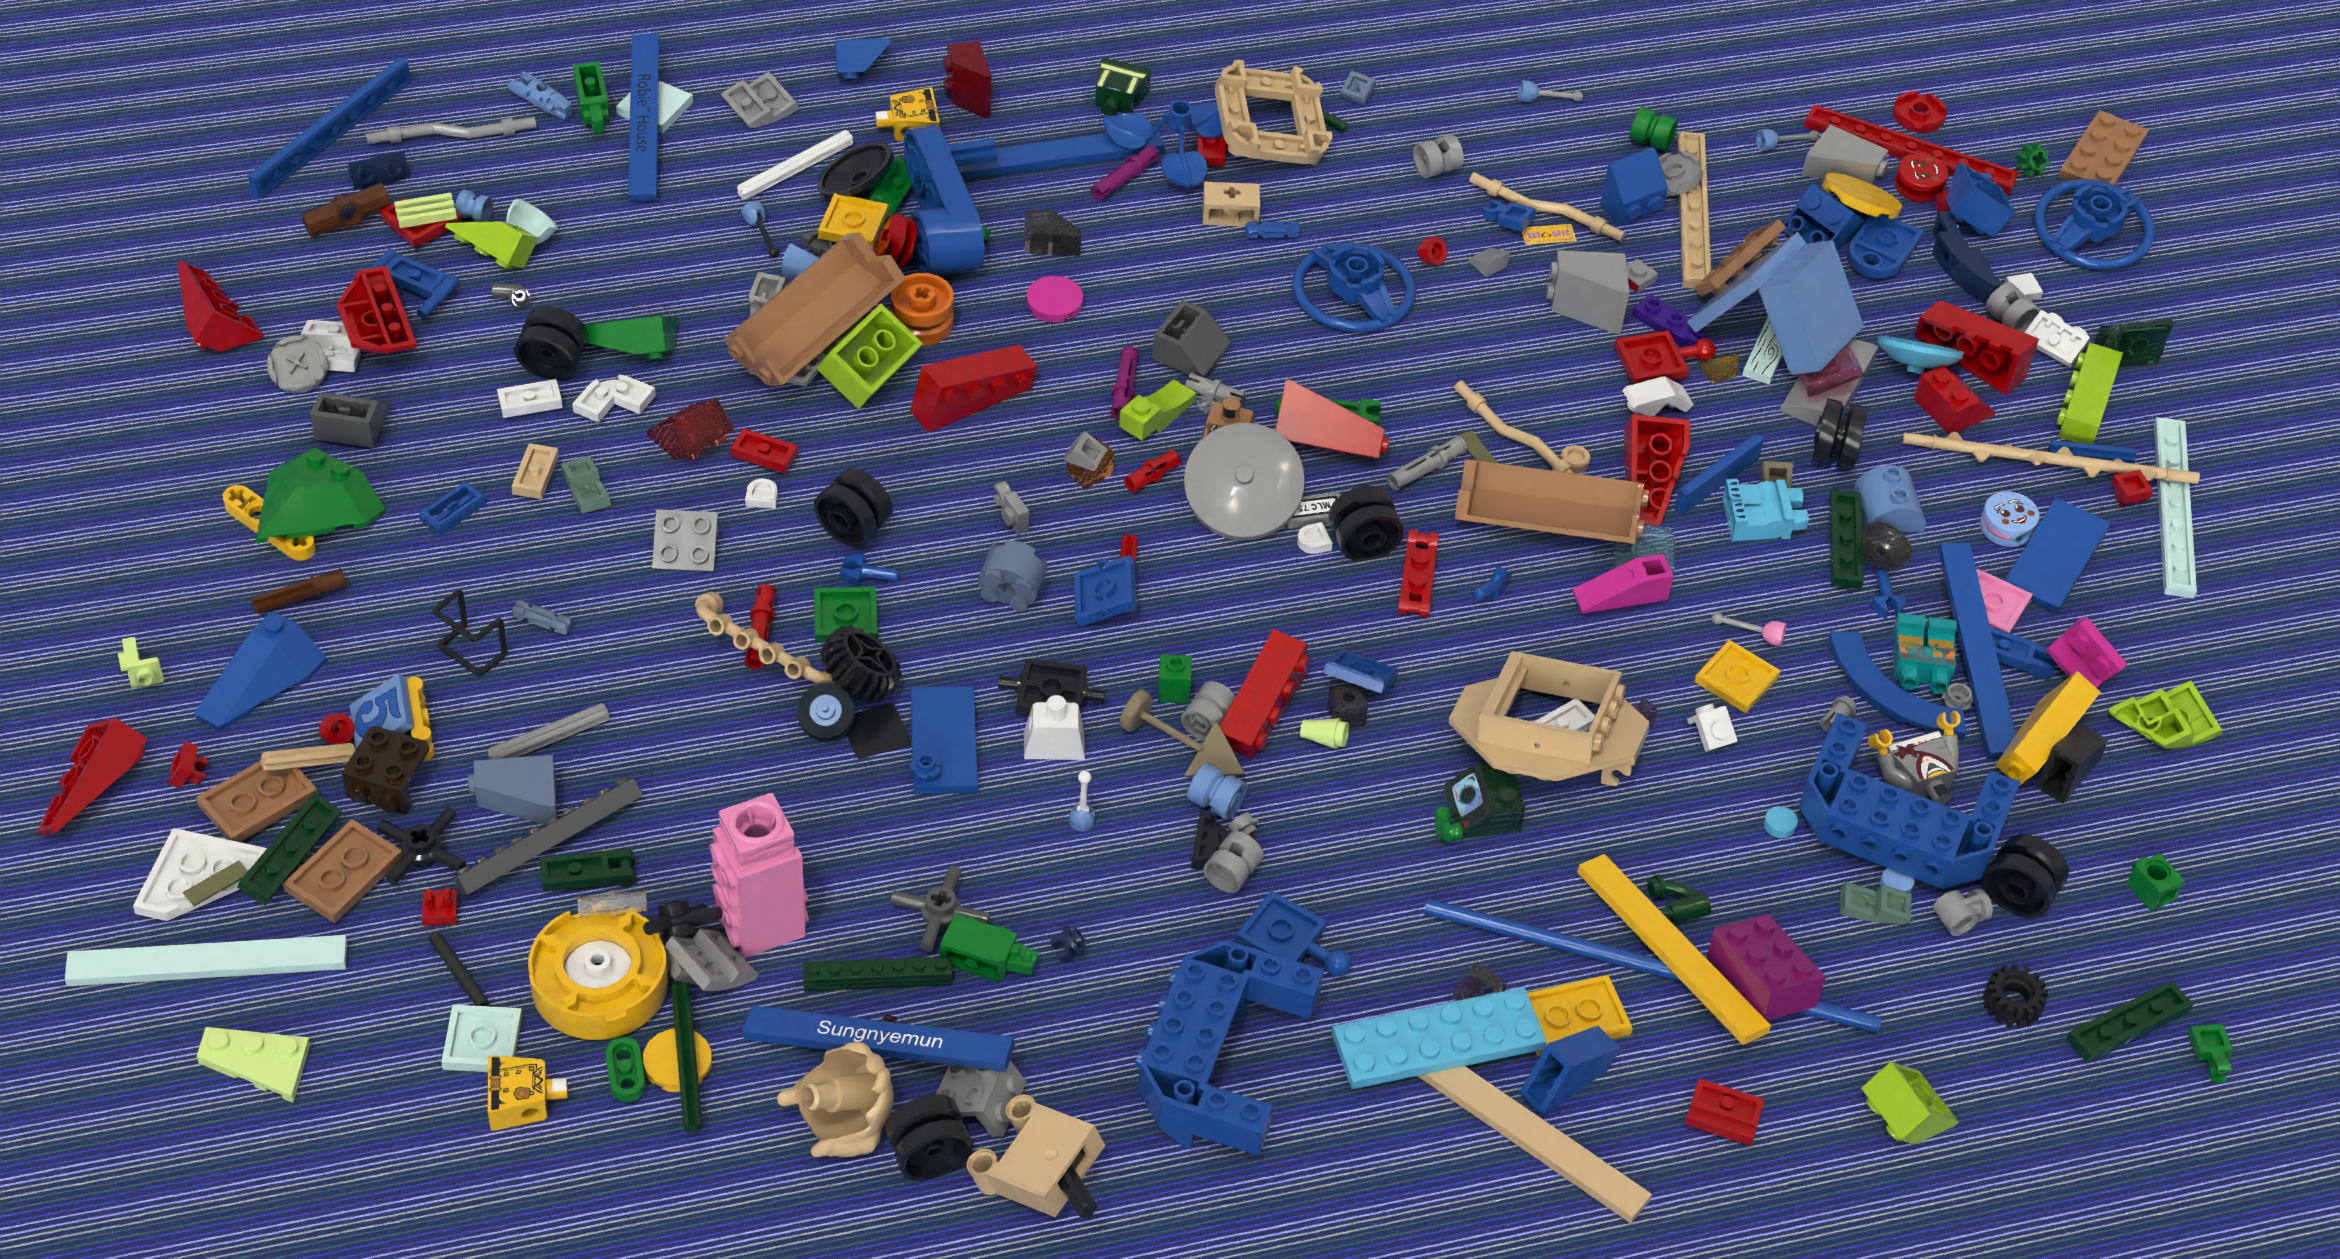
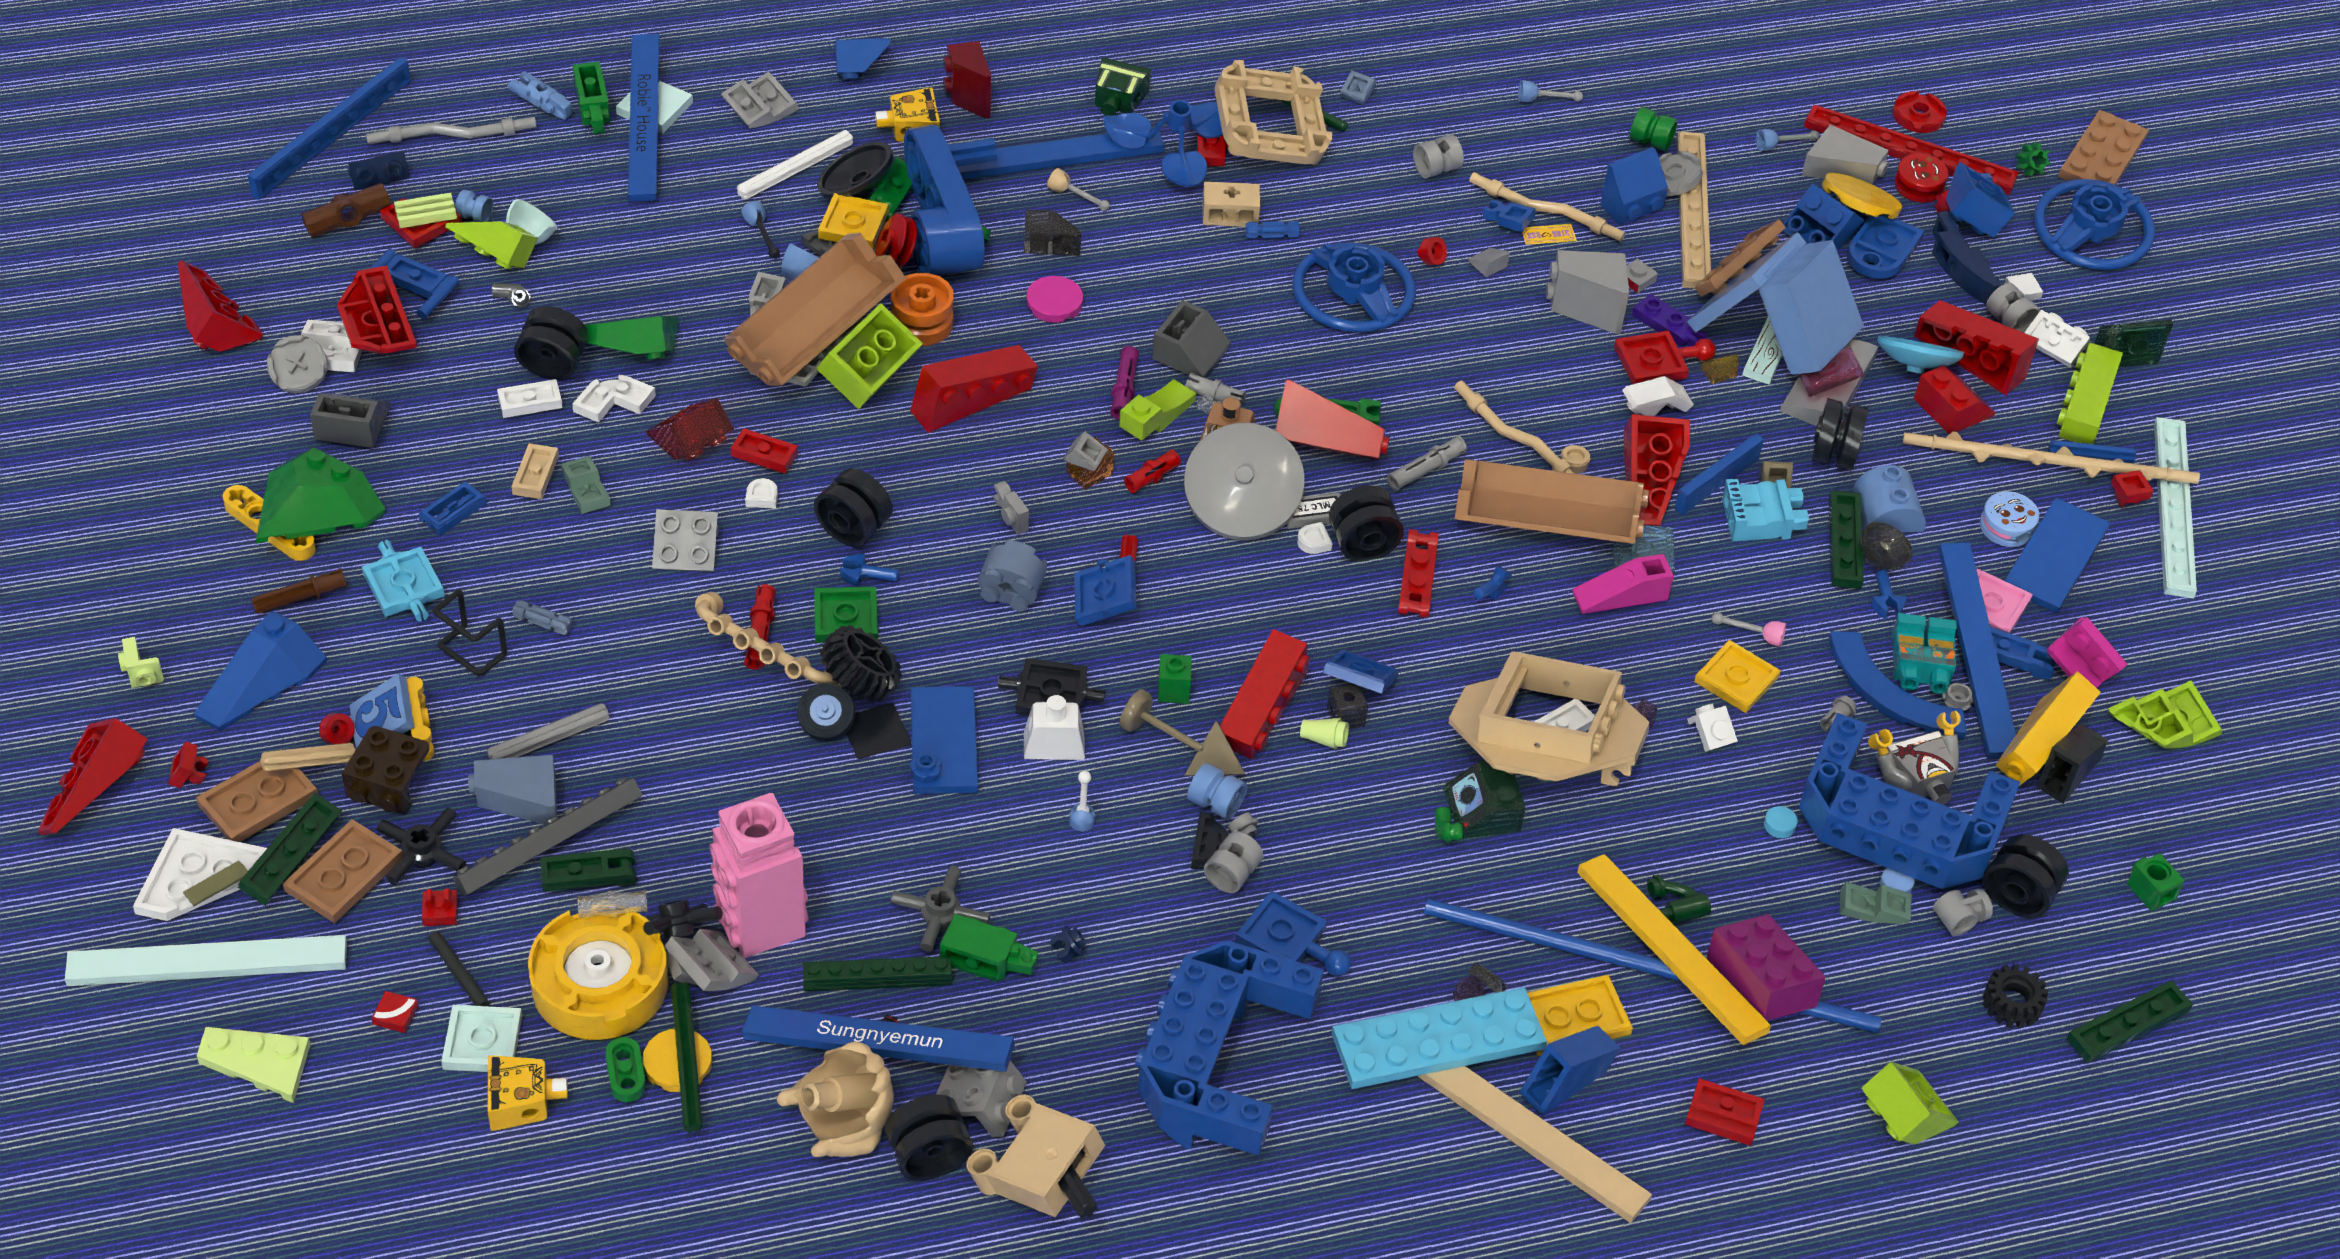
magenta pin [1090,145,1160,201] -> none
light grey wheel [1181,681,1236,741] -> none
olive window [1457,430,1498,463] -> none
green plate [2188,1024,2233,1083] -> none
none -> medium azure plate [362,540,445,622]
none -> red tile [372,991,419,1033]
none -> hinge [1047,168,1110,211]

